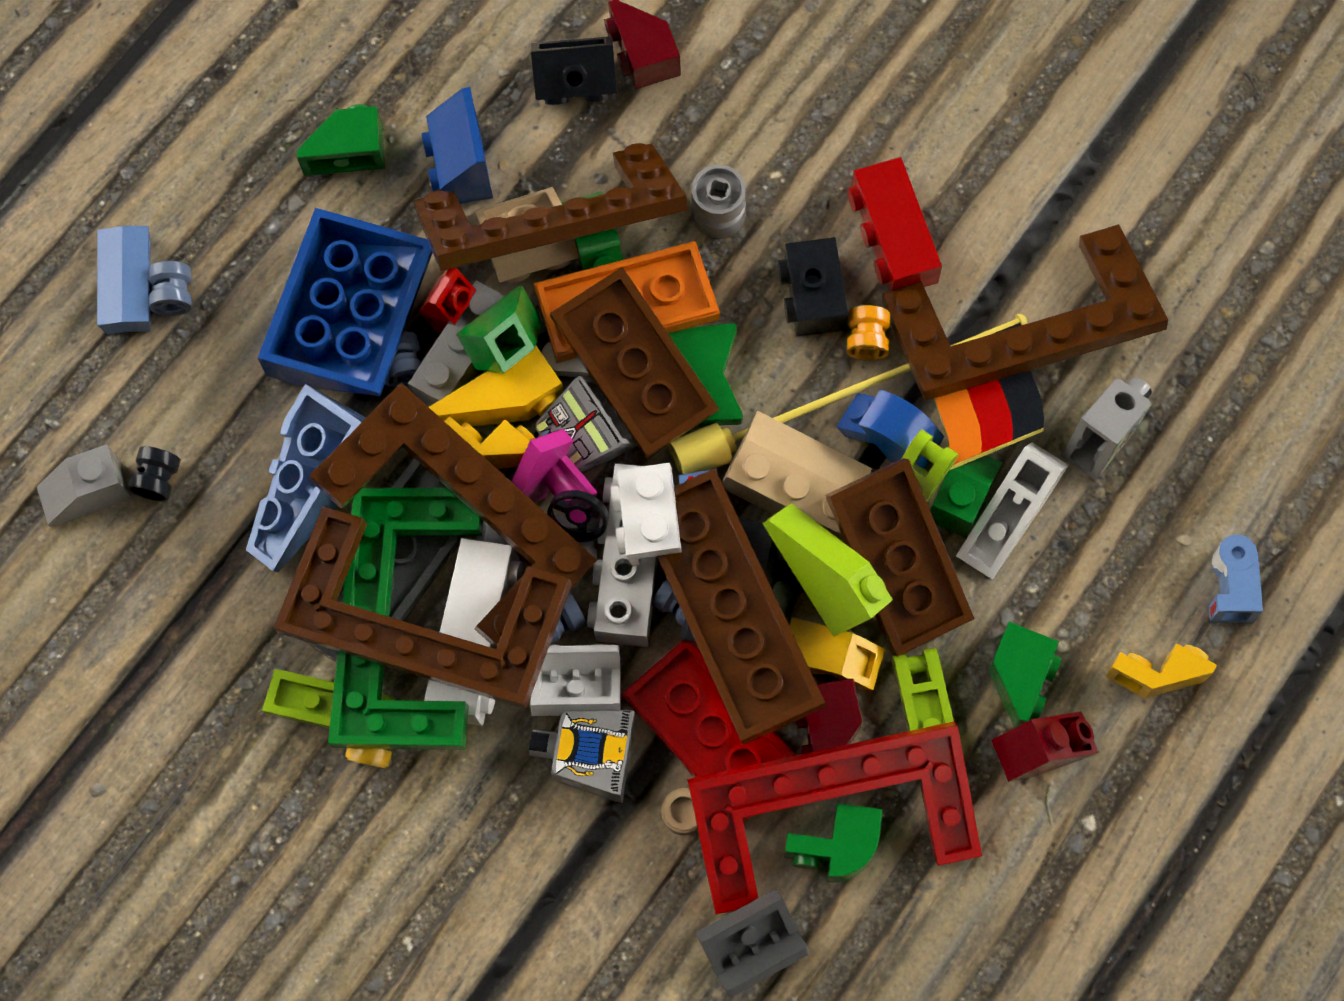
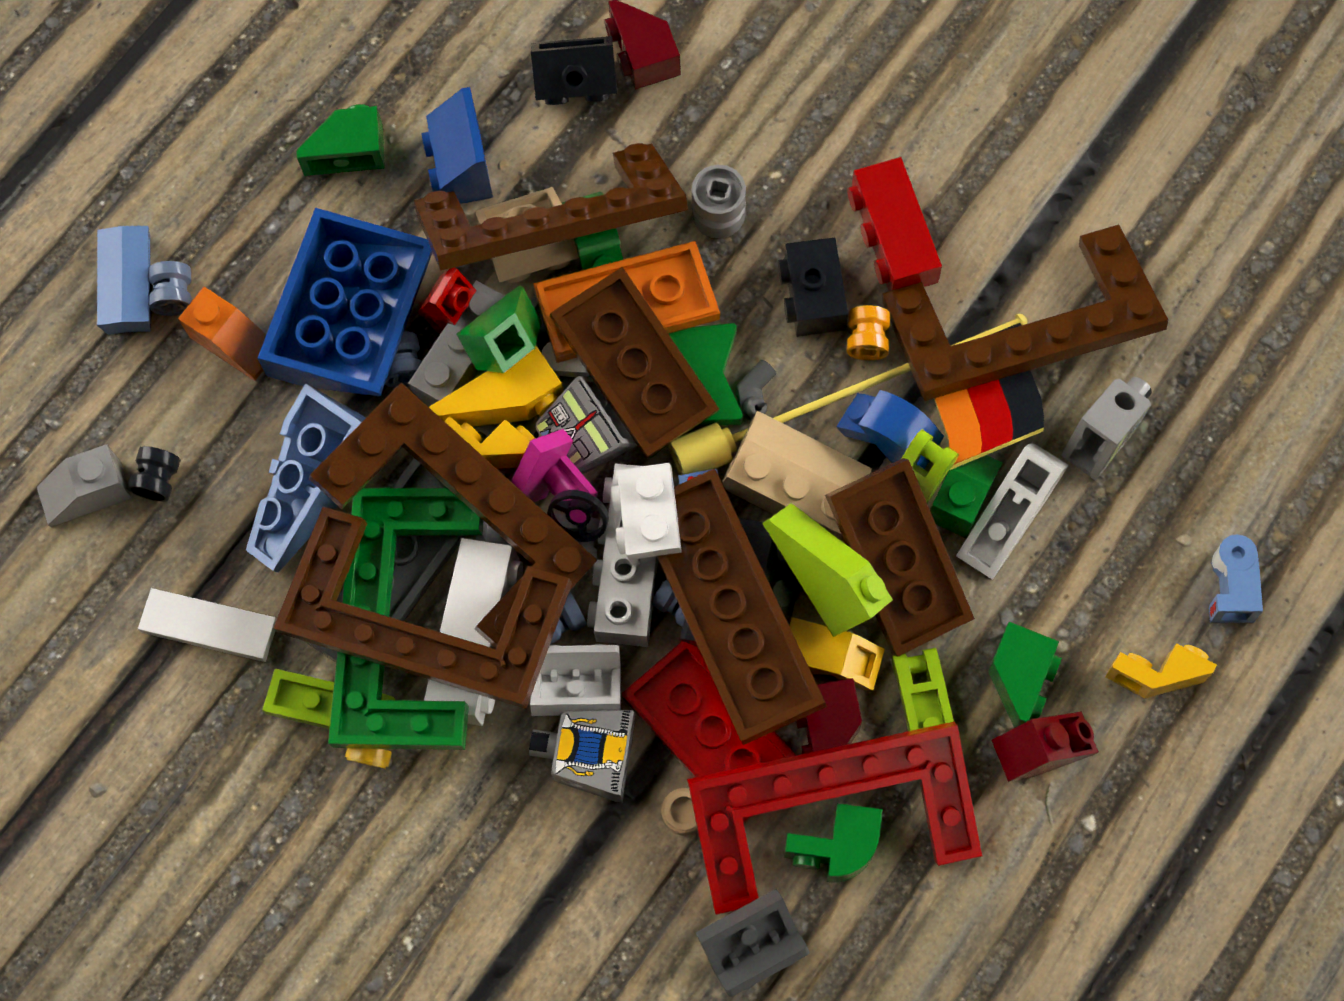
none -> white tile [138,588,277,662]
none -> orange slope [178,287,266,381]
none -> dark grey arm [735,360,776,421]

